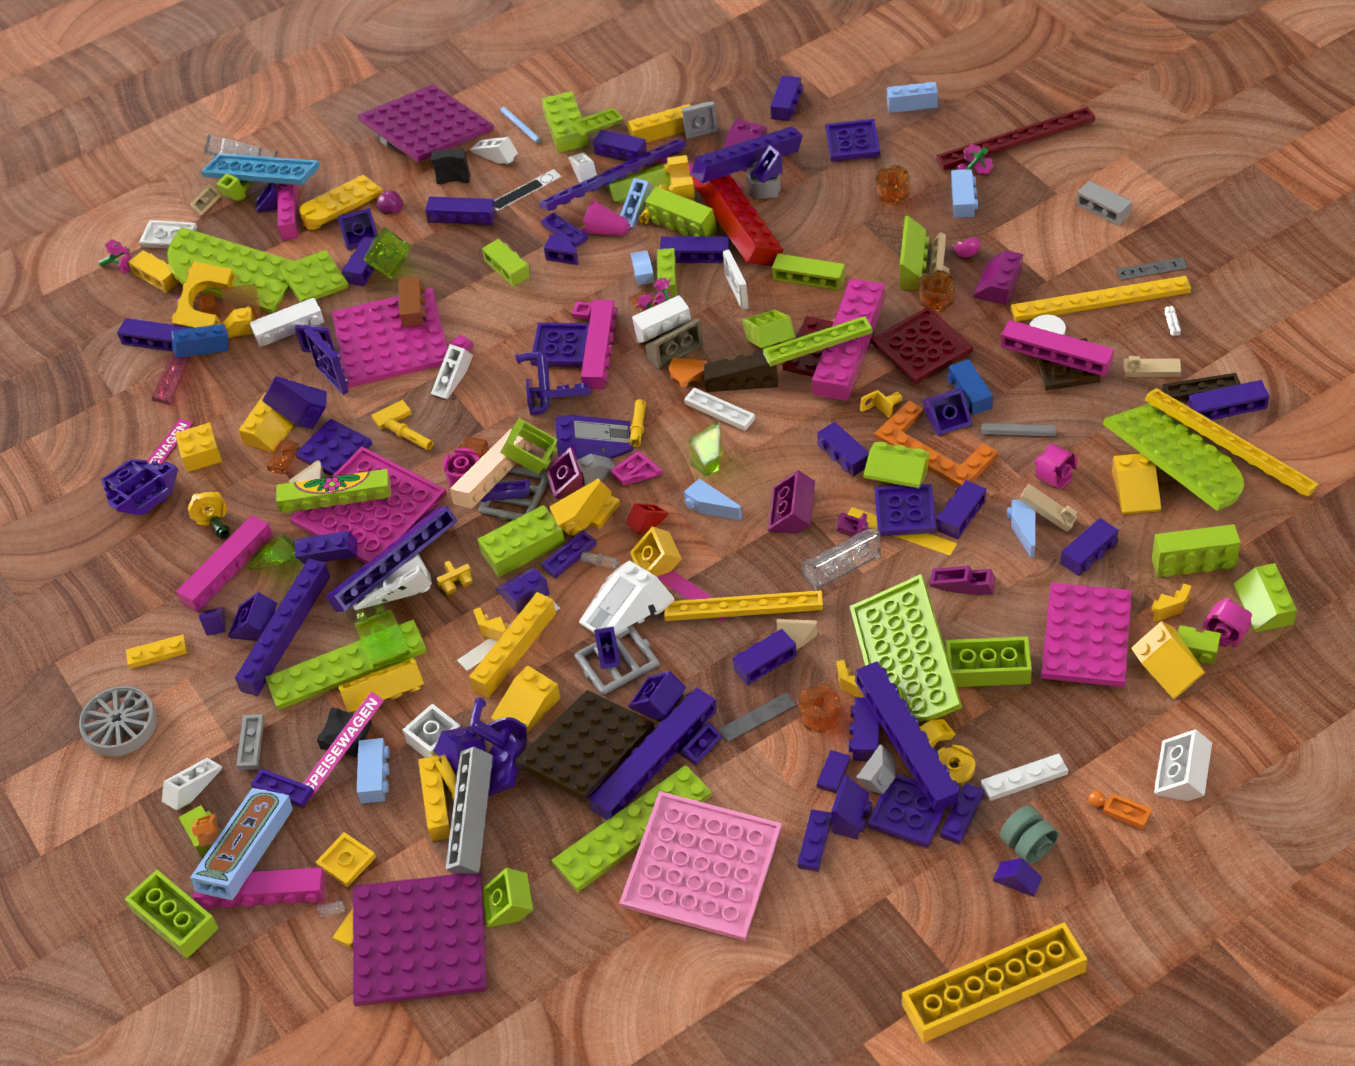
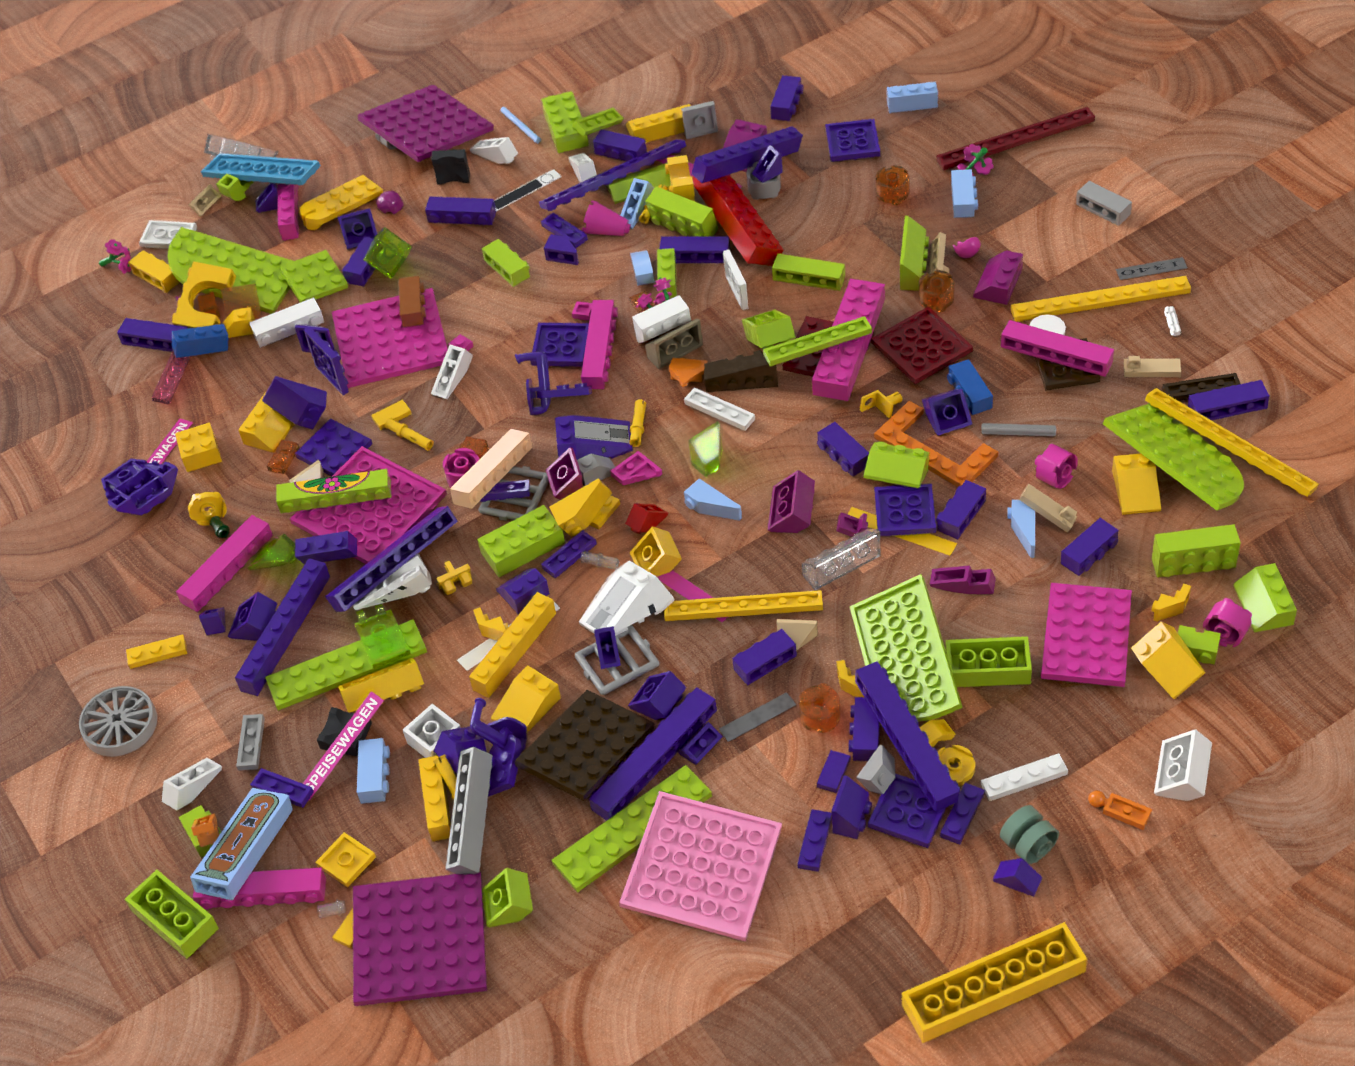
lime window [500,418,558,475] -> none

